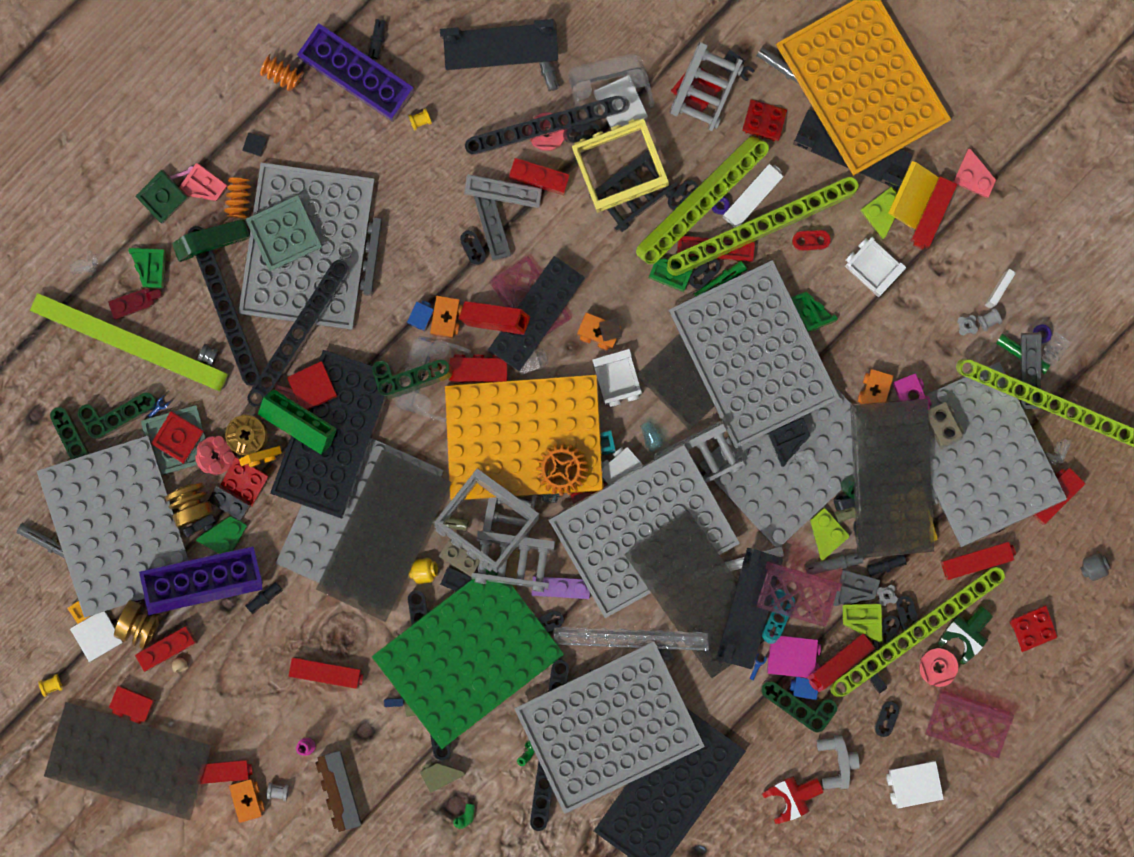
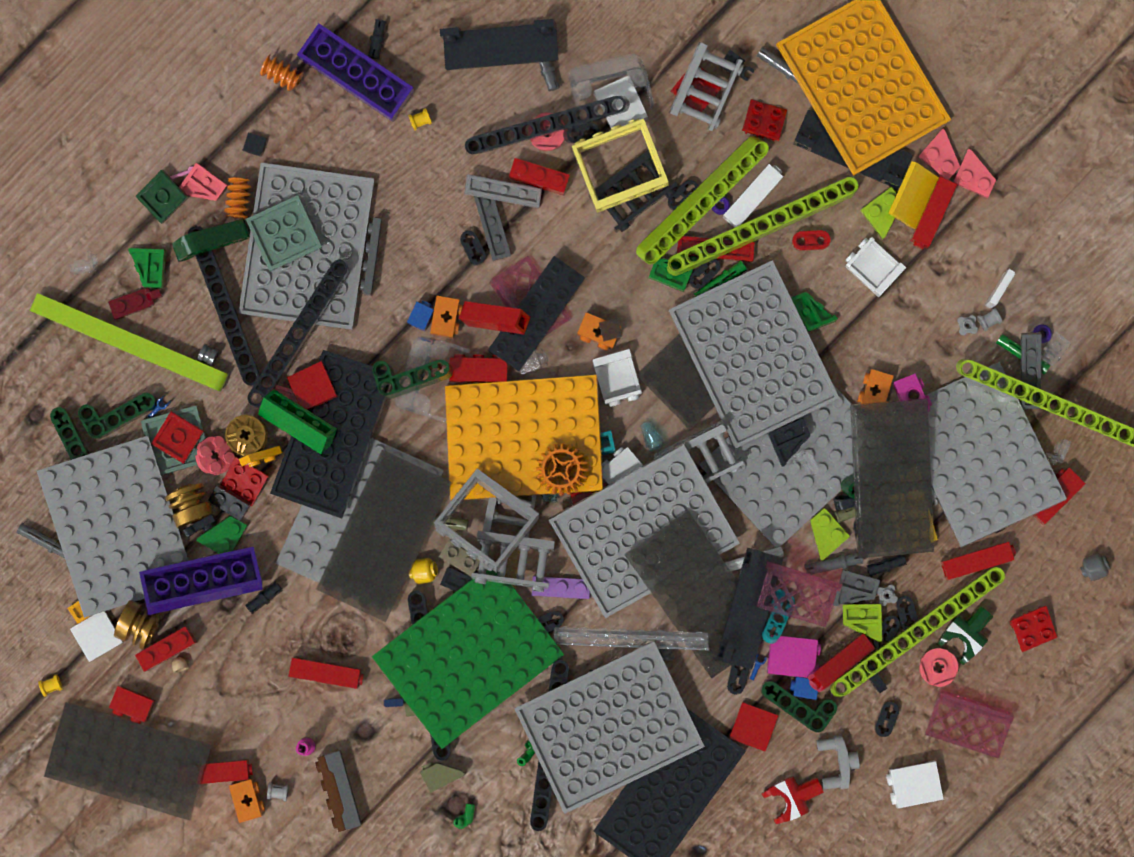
dark tan brick [923,402,964,449] -> none
none -> black beam [727,664,749,695]
none -> red tile [729,702,778,752]
none -> coral wing [918,129,960,180]

